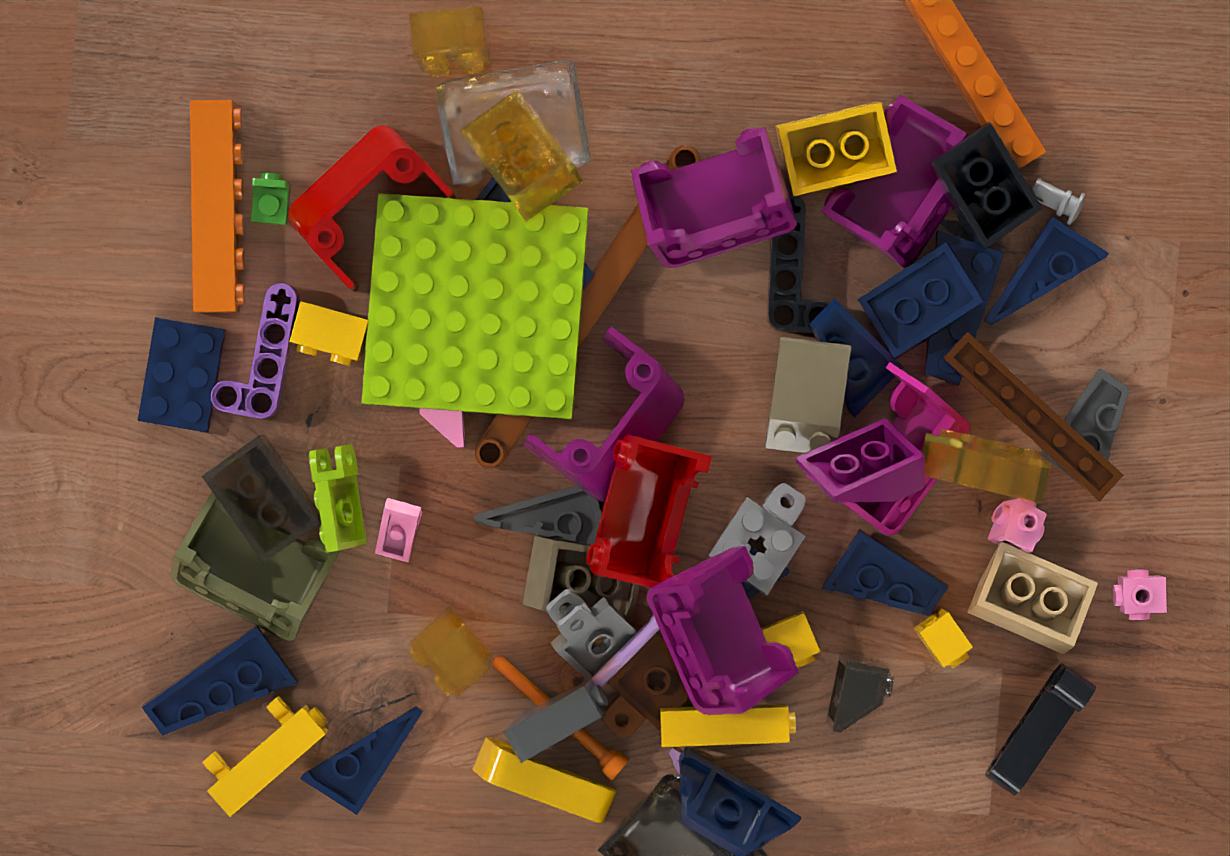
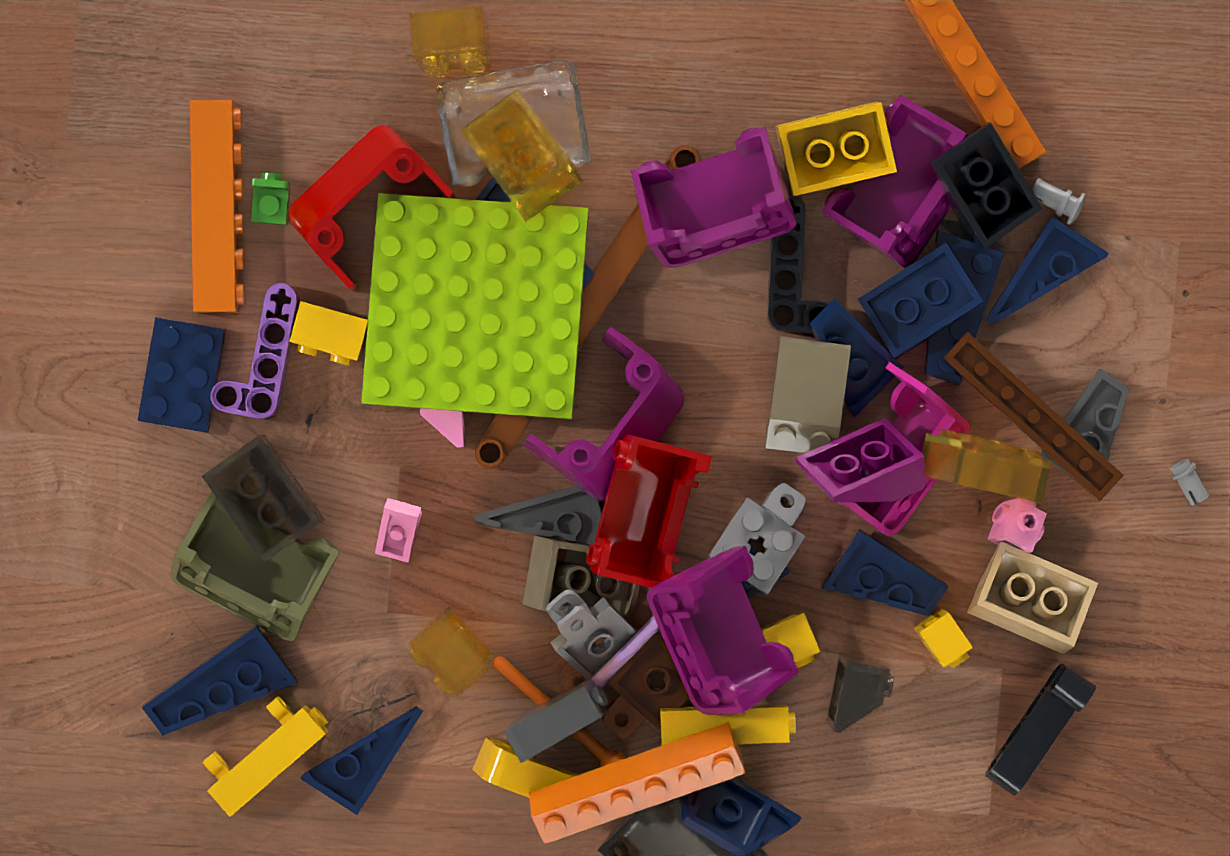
lime plate [309,444,367,552] -> none
bright pink brick [1112,569,1167,620] -> none
none -> orange brick [529,722,746,844]
none -> light grey pin [1170,459,1210,506]

